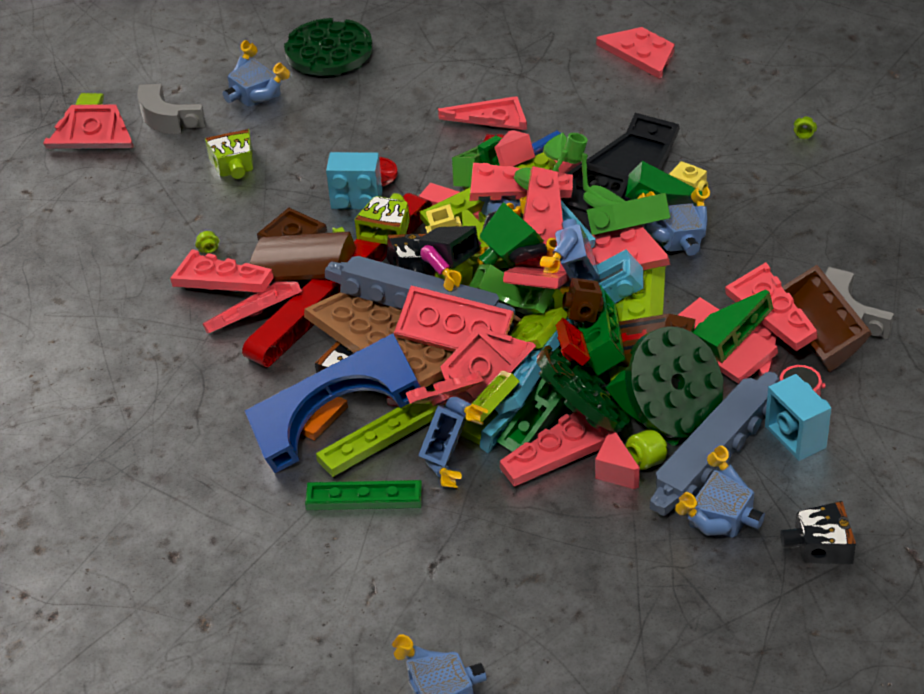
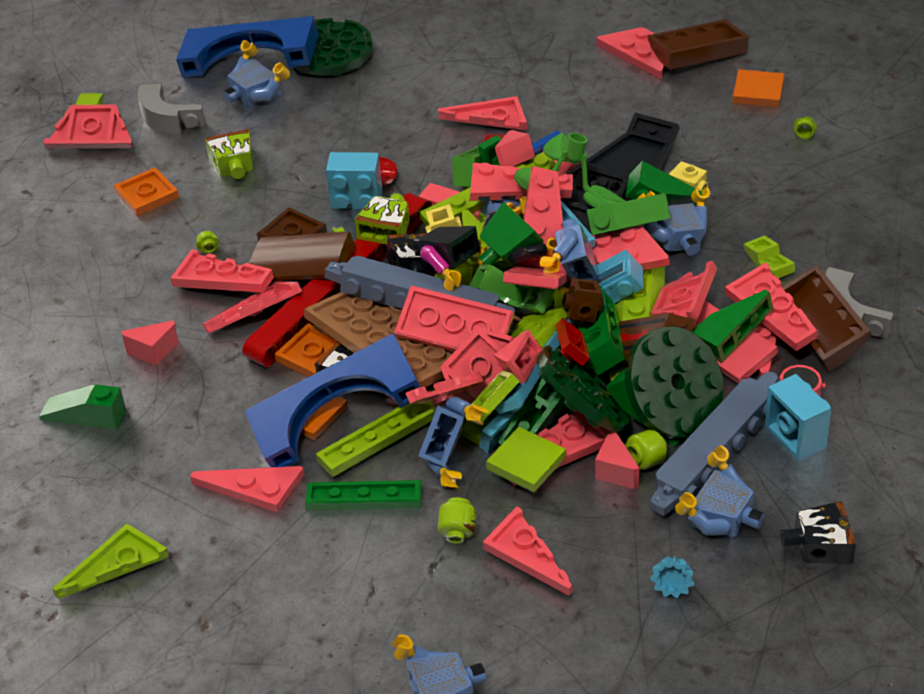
none -> green slope [39,384,126,430]
none -> lime wing [52,523,169,599]
none -> orange tile [113,167,179,216]
none -> coral slope [122,320,179,365]
none -> blue arch [176,16,319,78]
none -> coral wing [190,466,304,513]
none -> orange tile [275,323,337,377]
none -> lime head [437,497,477,544]
none -> coral wing [483,506,573,596]
none -> lime tile [486,427,566,492]
none -> coral slope [494,329,542,384]
none -> reddish brown slope [648,19,749,70]
none -> coral wing [650,260,717,320]
none -> medium azure piece [650,556,694,598]
none -> orange tile [732,69,784,108]
none -> lime slope [743,235,795,279]

